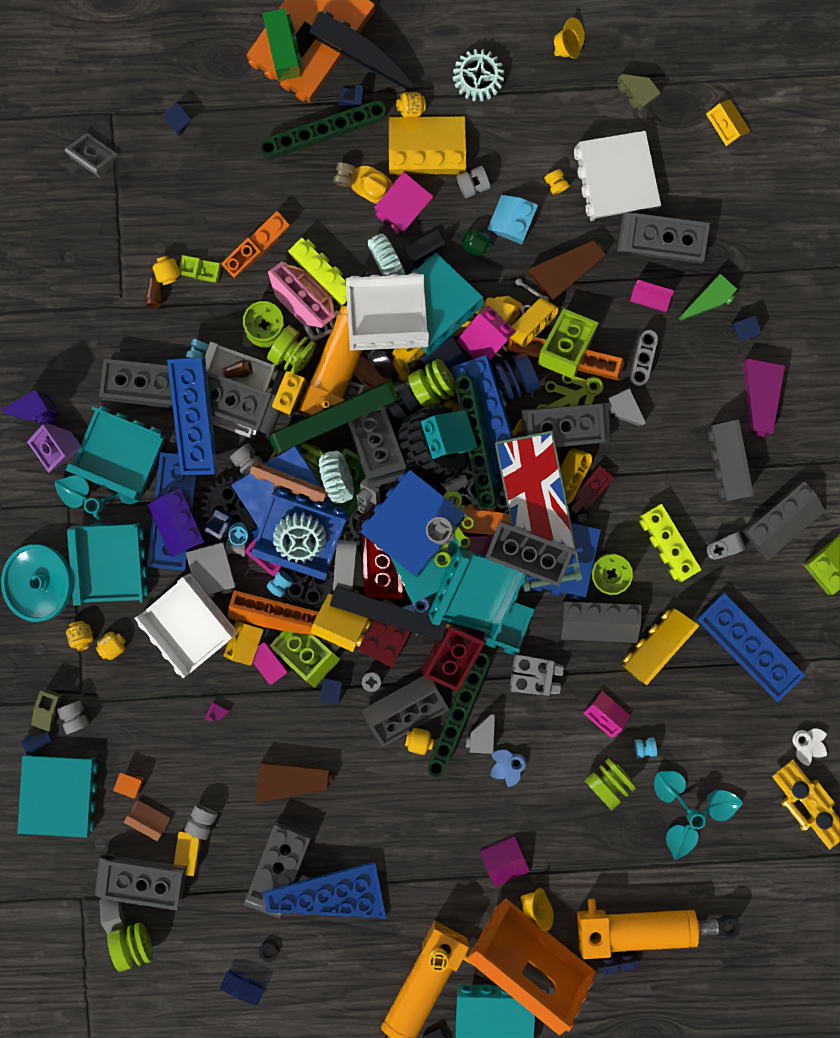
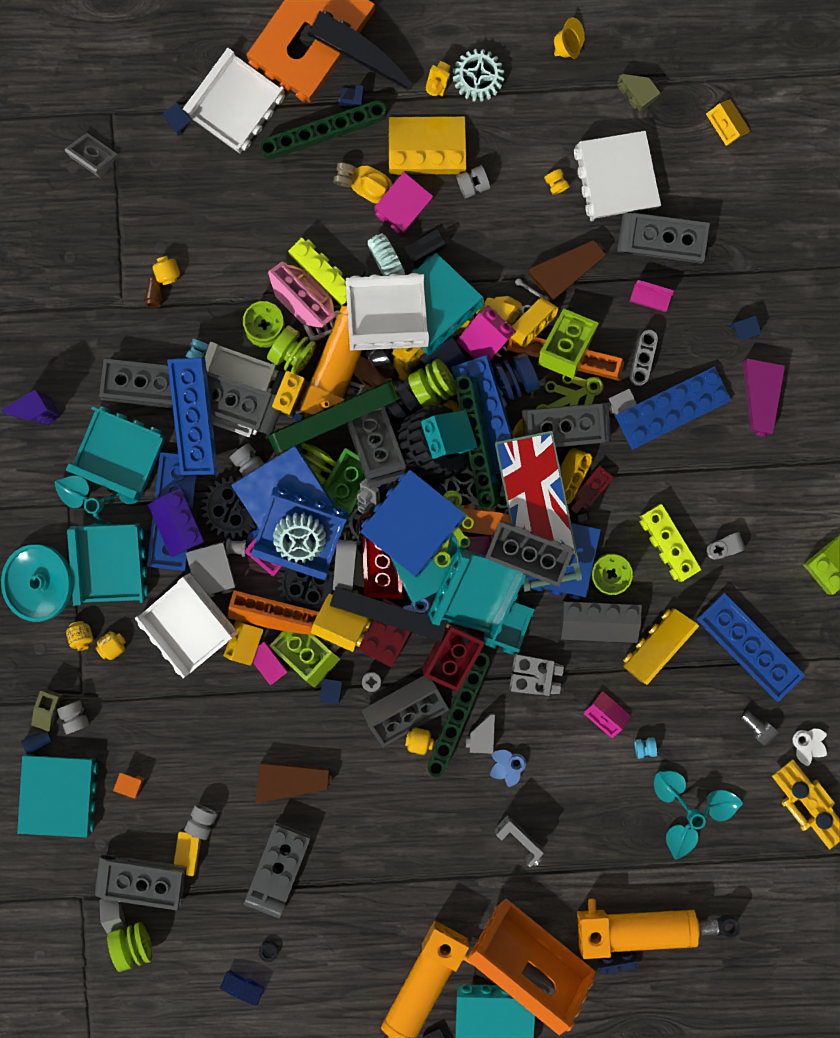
medium lavender slope [27,423,82,473] -> none
nougat panel [124,800,171,841] -> none
lime slope [179,255,222,283] -> none
dark blue panel [204,508,234,539] -> none
magenta tile [204,702,230,721] -> none
orange slope [221,211,291,278] -> none
reddish brown cone [223,359,253,379] -> none
medium azure wheel [228,522,248,545] -> none
nougat plate [250,462,328,502] -> none
green brick [262,8,303,81] -> none
blue wing [262,862,386,919] -> none
medium azure wheel [267,570,294,597] -> none
light aqua gear [319,451,354,504] -> none
yellow head [396,92,426,118] -> none
light grey wheel [426,517,455,545] -> none
yellow wheel [429,948,449,972] -> none
white pin [443,474,469,492] -> none
dark green head [461,228,491,257] -> none
magenta slope [480,836,530,887] -> none
medium azure slope [487,195,538,245] -> none
yellow piece [521,888,554,932] -> none
lime wheel [584,758,636,811] -> none
bright green slope [678,274,737,321] -> none
dark grey slope [707,420,754,502] -> none
dark grey slope [742,481,825,561] -> none
none -> white panel [183,48,285,154]
none -> yellow hips [425,61,450,96]
none -> light grey panel [494,815,544,867]
none -> blue plate [615,367,732,450]
none -> flat silver pin [741,710,779,747]

